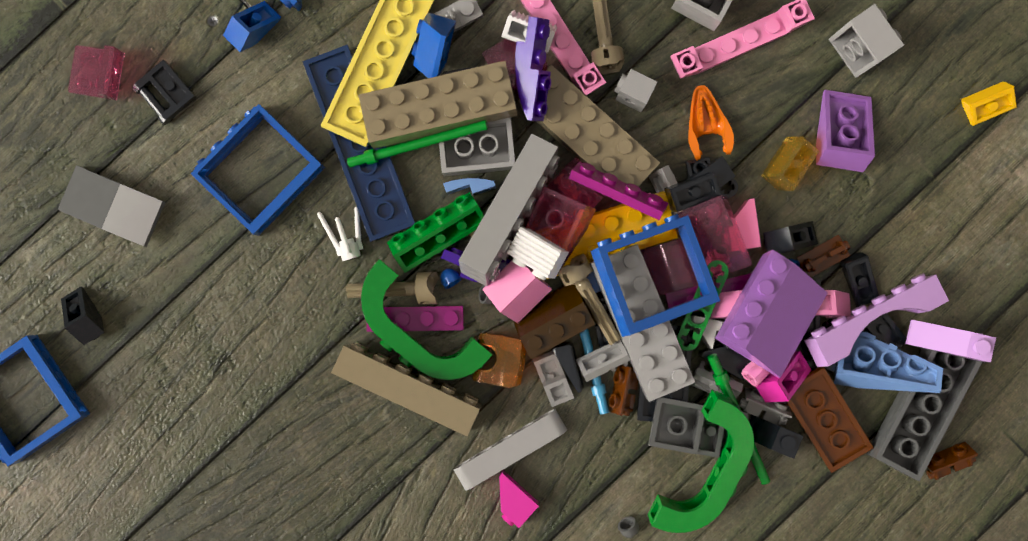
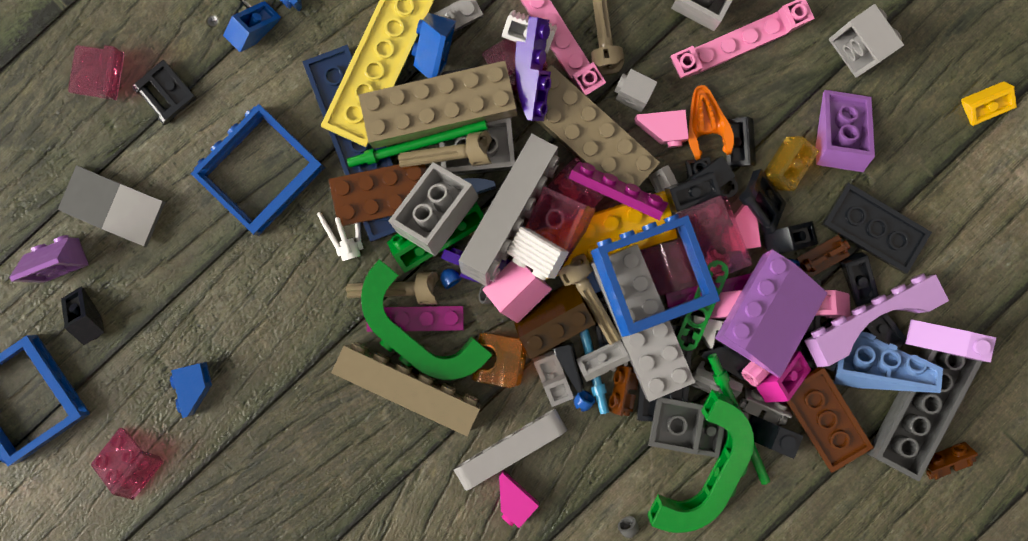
none -> medium lavender slope [10,235,89,283]
none -> clear pink bracket [91,428,164,500]
none -> blue slope [170,362,212,418]
none -> reddish brown plate [328,164,427,227]
none -> light grey brick [389,162,479,256]
none -> dark tan piece [398,131,492,168]
none -> blue hinge [574,390,595,412]
none -> bright pink slope [634,110,688,148]
none -> black slope [727,116,756,167]
none -> black plate [739,169,786,235]
none -> black plate [821,182,932,274]

